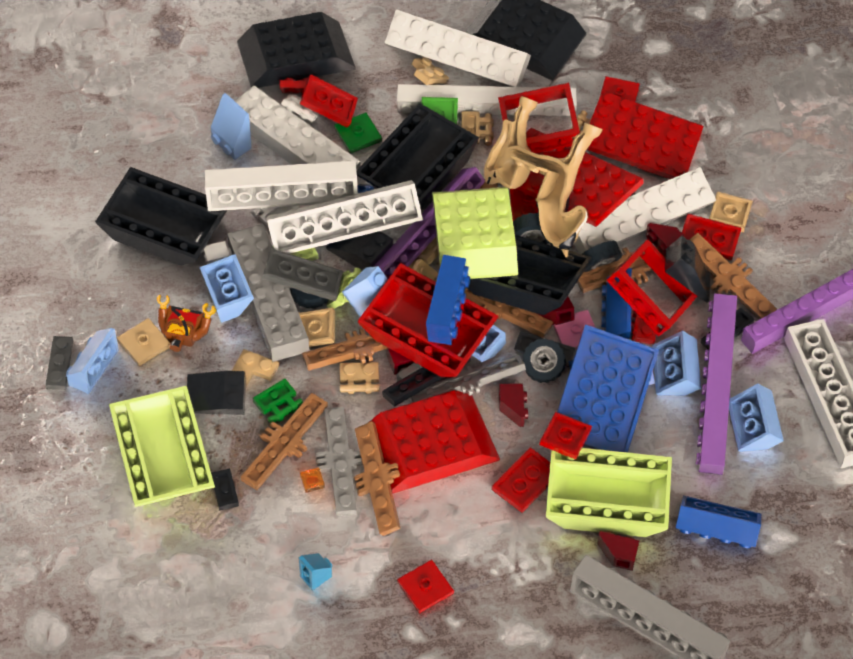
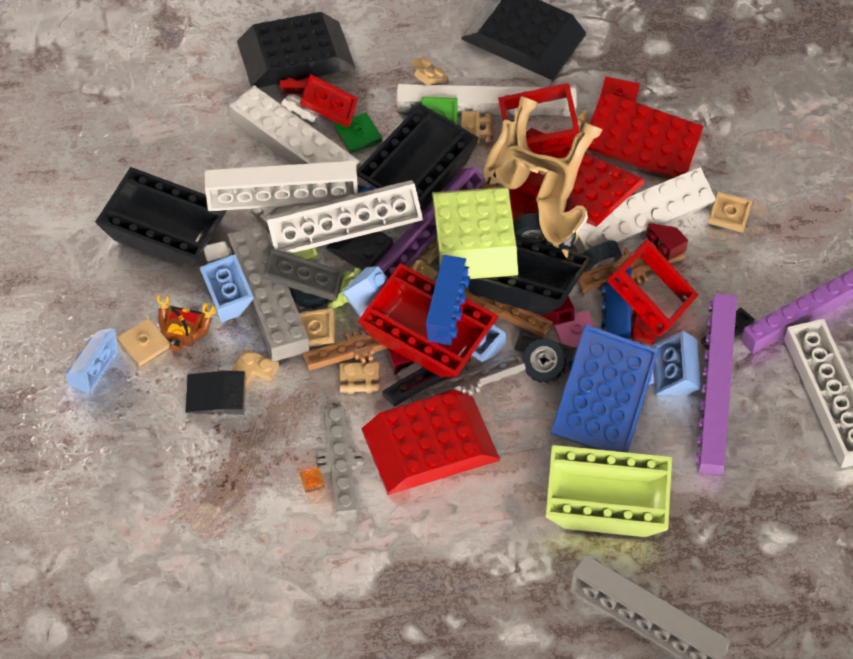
dark grey plate [46,336,73,390] -> none
yellowish green slope [109,386,215,507] -> none
light blue slope [211,93,252,160] -> none
black plate [211,468,239,511] -> none
medium nougat hinge [241,393,328,490] -> none
green plate [253,379,303,423] -> none
dark azure slope [299,553,332,591] -> none
medium nougat hinge [354,421,401,536] -> none
white brick [385,10,531,87] -> none
red plate [397,560,454,614] -> none
red plate [492,447,550,513] -> none
dark red slope [499,383,528,427] -> none
red plate [539,412,592,459] -> none
dark red slope [597,531,640,571] -> none
black slope [665,236,710,303] -> none
blue slope [676,495,762,548] -> none
red plate [682,214,742,261] -> none
medium nougat hinge [690,233,777,320] -> none
light blue slope [729,384,784,452] -> none

